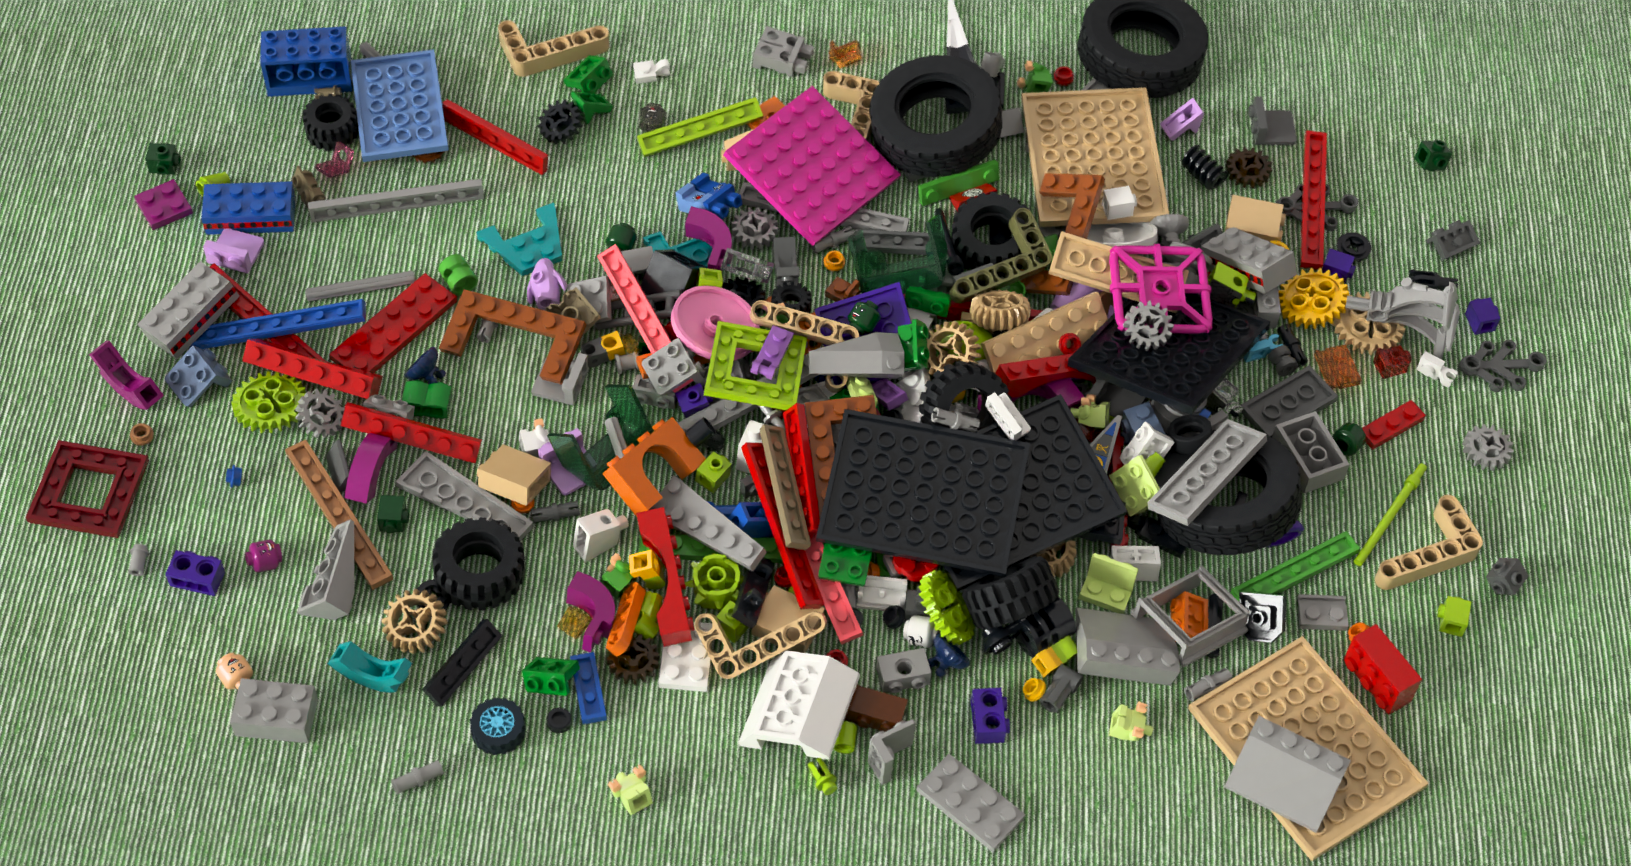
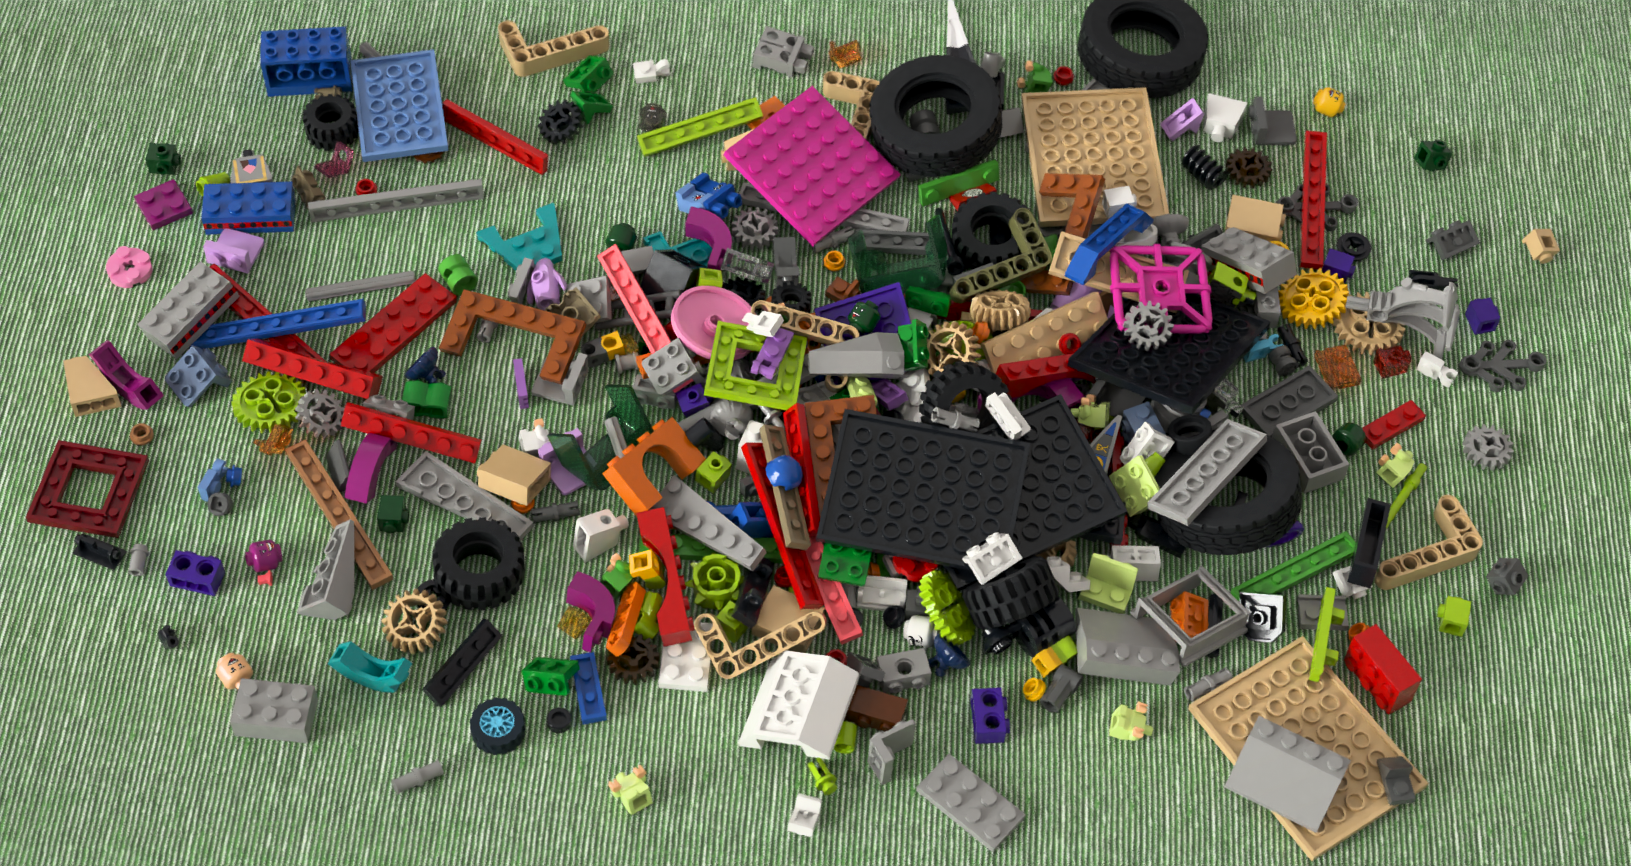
none -> tan slope [63,356,122,417]
none -> black hinge [73,534,127,570]
none -> bright pink plate [106,246,153,288]
none -> black arm [157,625,179,650]
none -> medium blue plate [198,458,228,502]
none -> dark grey tile [207,492,233,516]
none -> torso [231,149,273,183]
none -> clear orange bracket [253,424,294,456]
none -> coral piece [258,570,273,586]
none -> red plate [355,179,377,196]
none -> light grey plate [508,257,535,304]
none -> medium lavender tile [513,358,529,409]
none -> light grey hair [710,400,753,440]
none -> white plate [742,311,784,337]
none -> blue hair [766,455,803,491]
none -> white bracket [787,793,822,837]
none -> dark grey slope [847,651,885,688]
none -> dark grey wheel [909,109,940,134]
none -> white bracket [962,532,1023,584]
none -> orange plate [972,321,990,344]
none -> white slope [1047,556,1090,592]
none -> blue slope [1065,204,1154,285]
none -> white torso [1204,93,1247,142]
none -> lime hinge [1309,587,1345,682]
none -> yellow head [1313,87,1346,117]
none -> white bracket [1332,566,1373,600]
none -> black brick [1347,498,1391,589]
none -> yellowish green piece [1376,443,1414,488]
none -> dark grey slope [1377,756,1416,806]
none -> tan brick [1522,229,1560,264]

